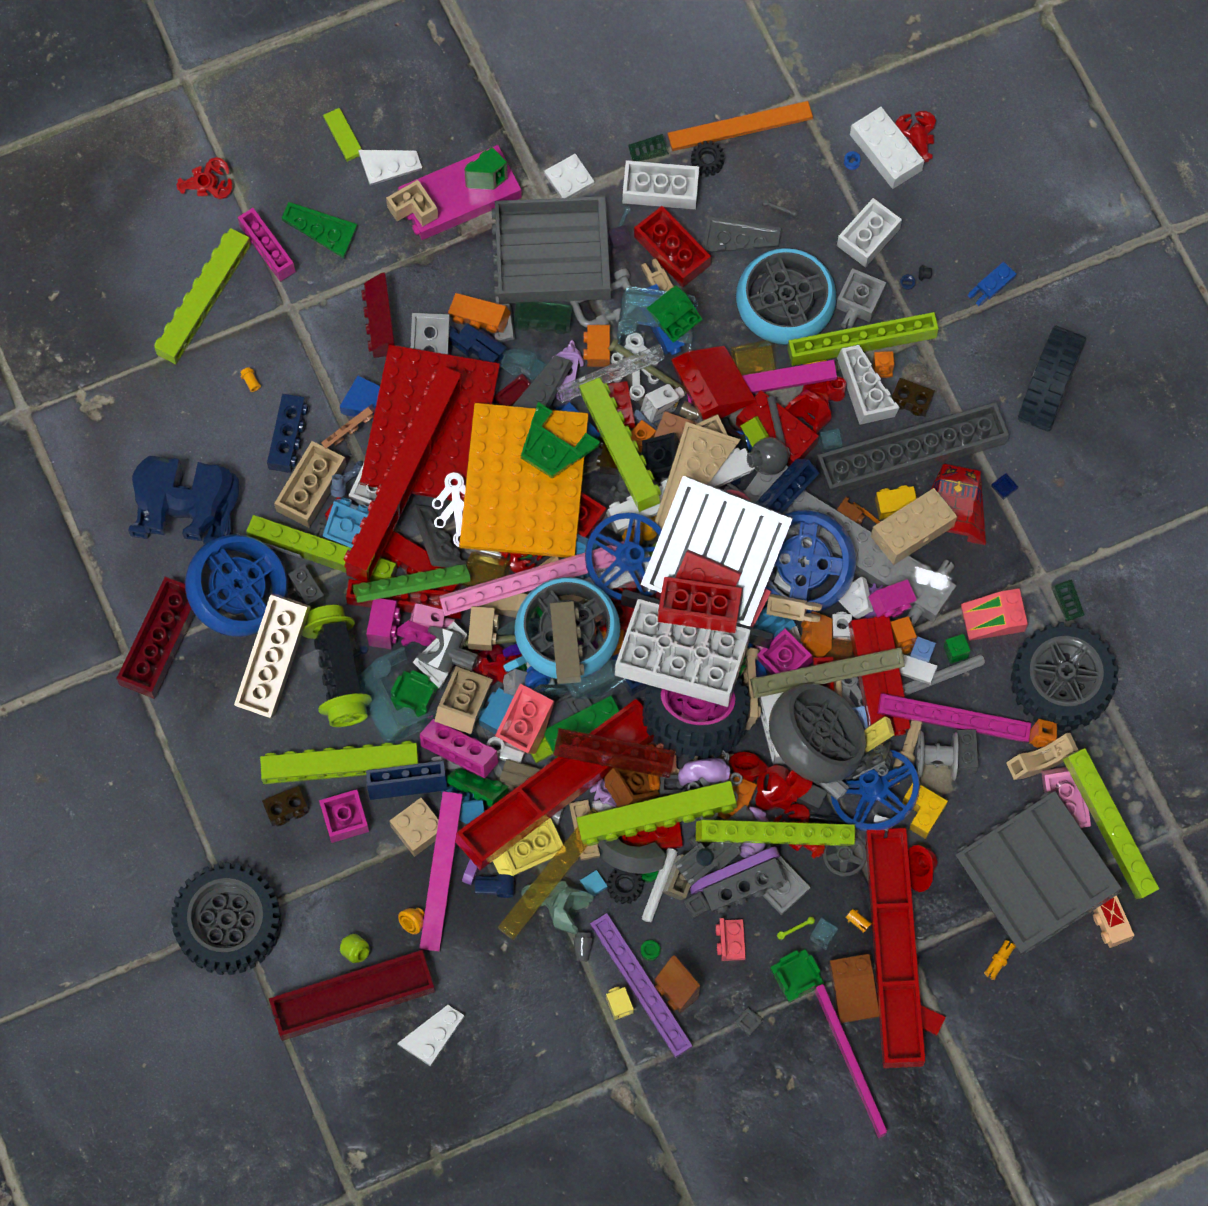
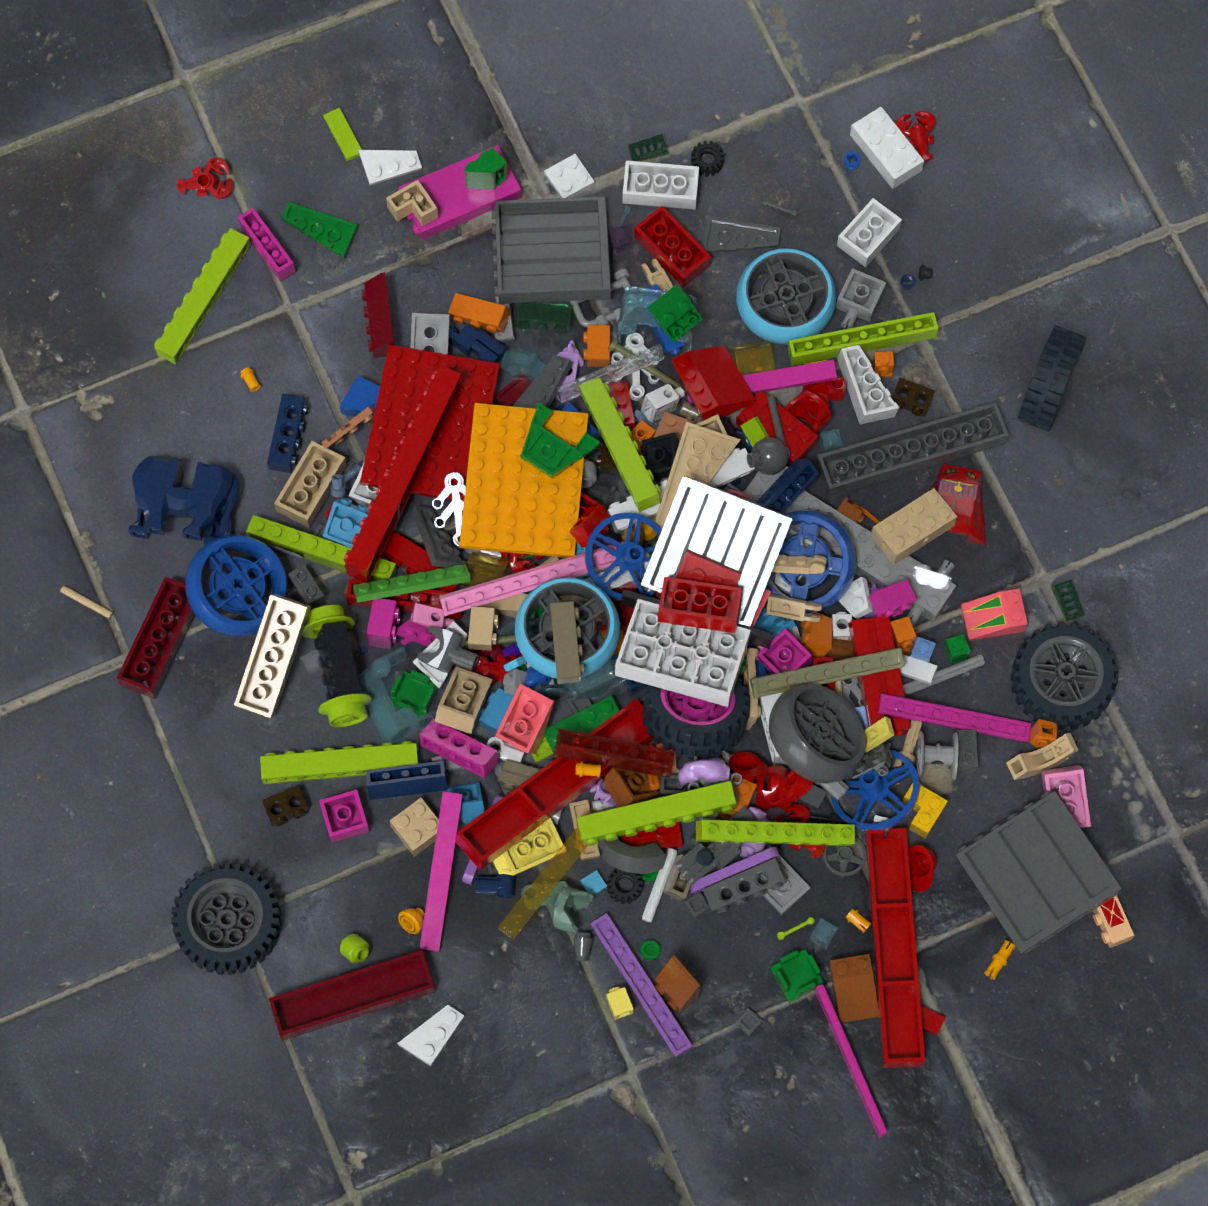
green wing [447,769,509,807] -> none
orange tile [667,101,813,151] -> none
coral bracket [716,918,745,961] -> none
yellow brick [875,485,916,520] -> none
blue hinge [968,262,1016,306] -> none
clear blue tile [991,473,1018,500] -> none
lime brick [1062,748,1159,899] -> none
none -> tan bar [60,586,113,619]
none -> red brick [570,504,610,548]
none -> light orange pin [575,761,601,777]
none -> light grey head [581,459,597,488]
none -> tan hinge [772,555,827,574]

